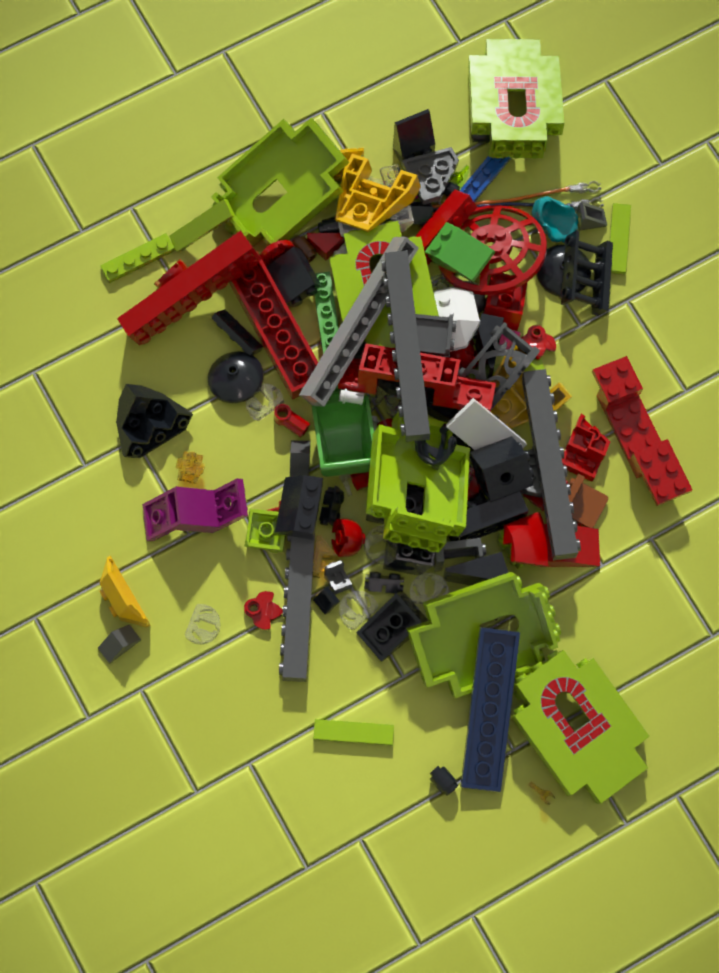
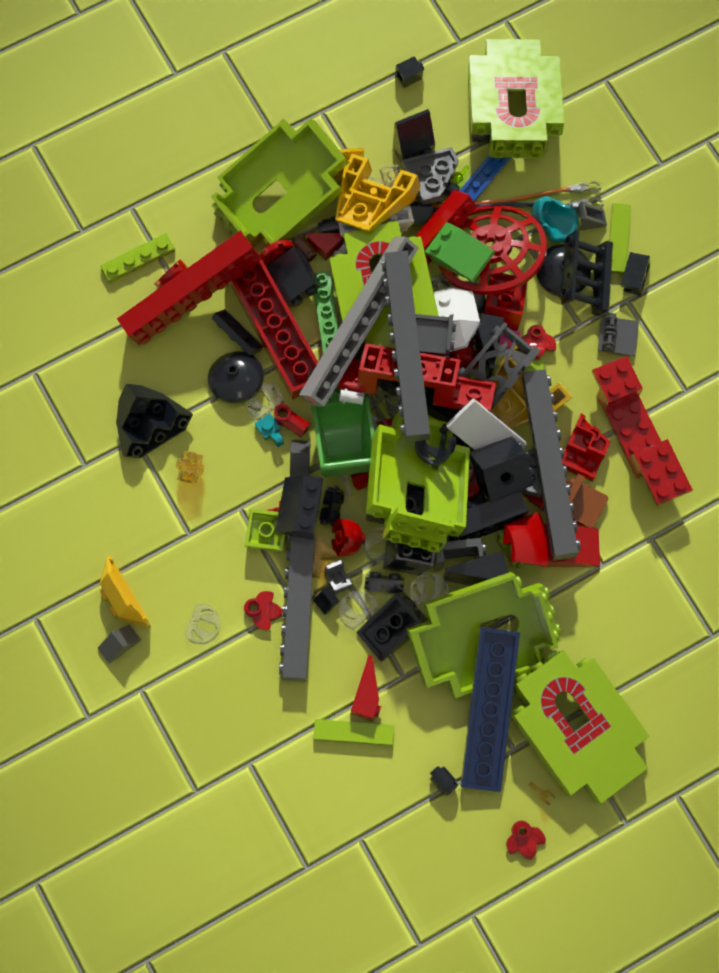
magenta bracket [142,478,248,541] -> none
lime tile [169,199,235,252] -> none
none -> teal plate [254,413,284,447]
none -> red slope [350,655,382,722]
none -> black brick [395,56,424,88]
none -> red plate [506,820,546,860]
none -> dark grey hinge [598,313,639,356]
none -> black hinge [621,252,650,296]

